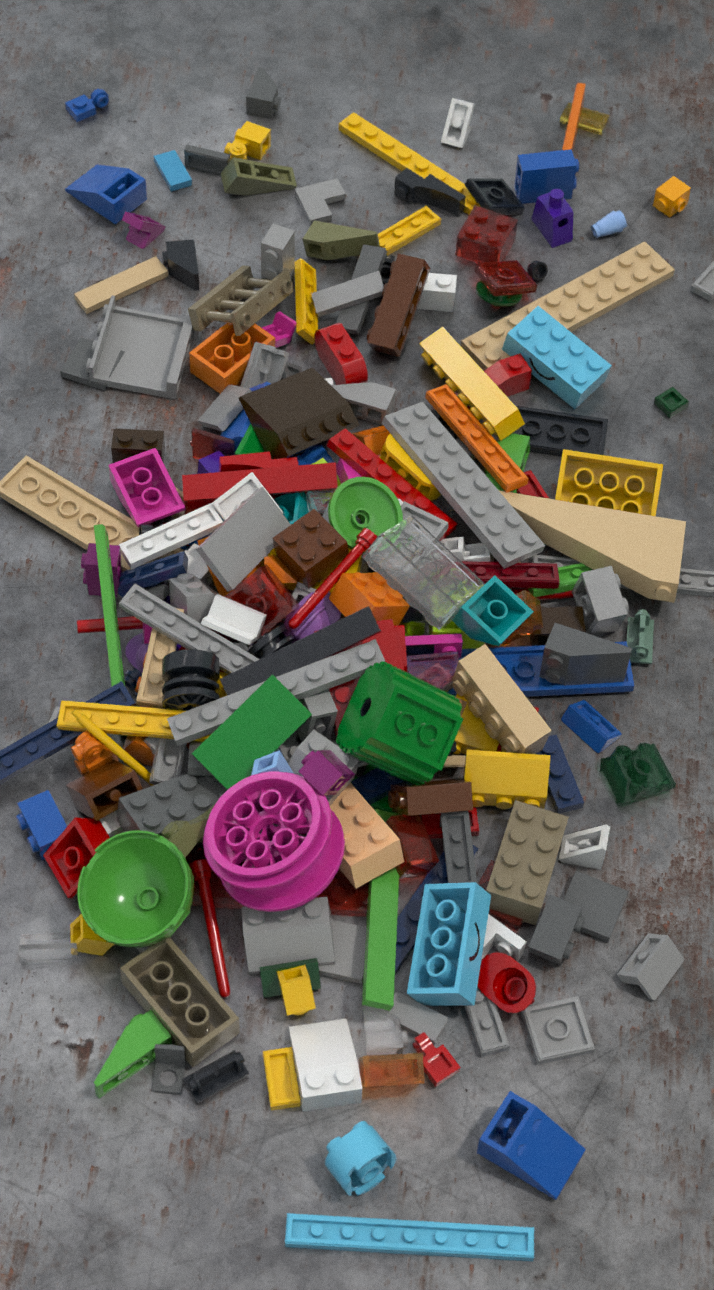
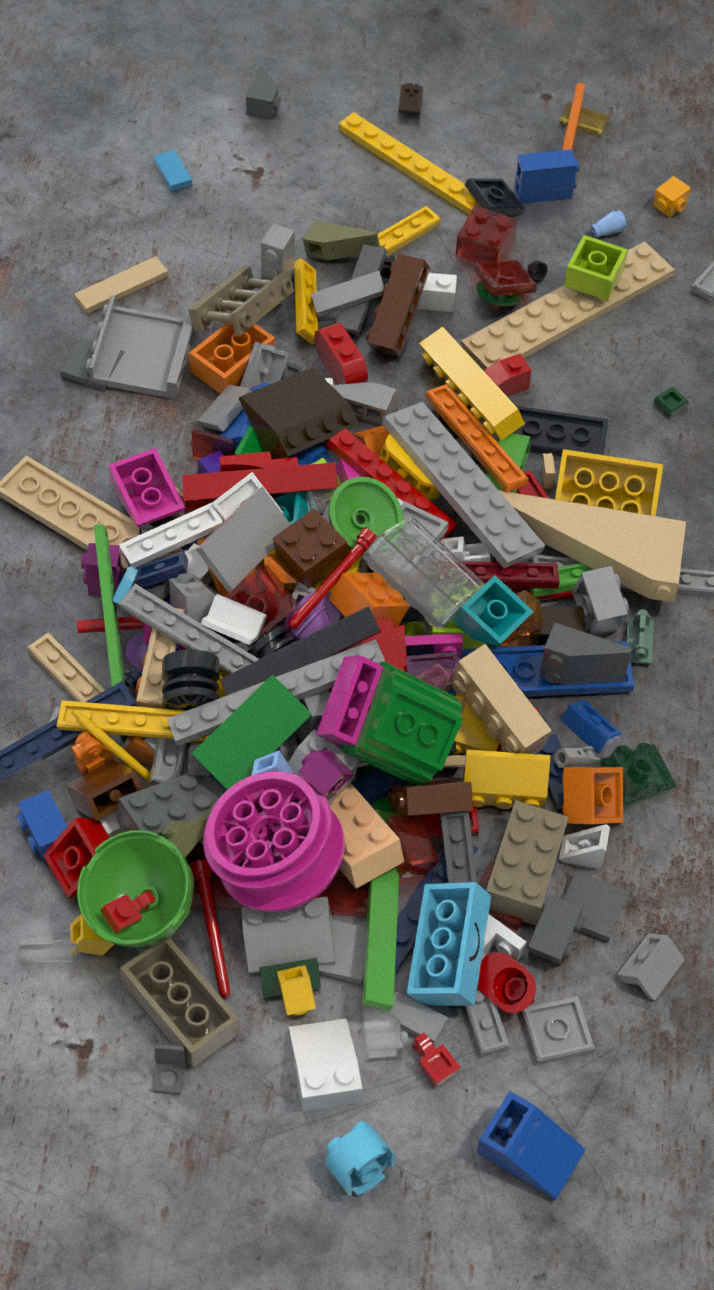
blue plate [65,89,109,122] -> none
blue slope [65,164,147,224] -> none
bright green slope [94,1010,172,1099] -> none
dark brown brick [111,428,165,463] -> none
magenta slope [122,211,166,249] -> none
black slope [162,239,199,291] -> none
black hinge [183,1050,250,1104] -> none
dark grey tile [184,144,230,175] -> none
olive slope [221,158,297,196] -> none
yellow brick [224,121,271,161] -> none
dark pink bracket [262,312,297,348] -> none
yellow tile [262,1047,301,1111] -> none
medium azure tile [285,1213,534,1261] -> none
light grey tile [295,178,346,226] -> none
clear orange brick [358,1053,425,1088] -> none
black slope [394,168,466,217] -> none
white slope [441,98,475,148] -> none
medium azure brick [502,306,612,409] -> none
dark purple torso [531,189,574,248] -> none
none -> tan tile [27,632,105,702]
none -> red plate [100,891,156,934]
none -> medium azure tile [113,566,138,604]
none -> dark pink brick [316,655,384,746]
none -> dark brown bracket [398,83,423,115]
none -> tan tile [541,453,556,489]
none -> light grey bar [554,746,601,768]
none -> orange slope [562,767,623,824]
none -> lime brick [564,235,628,301]

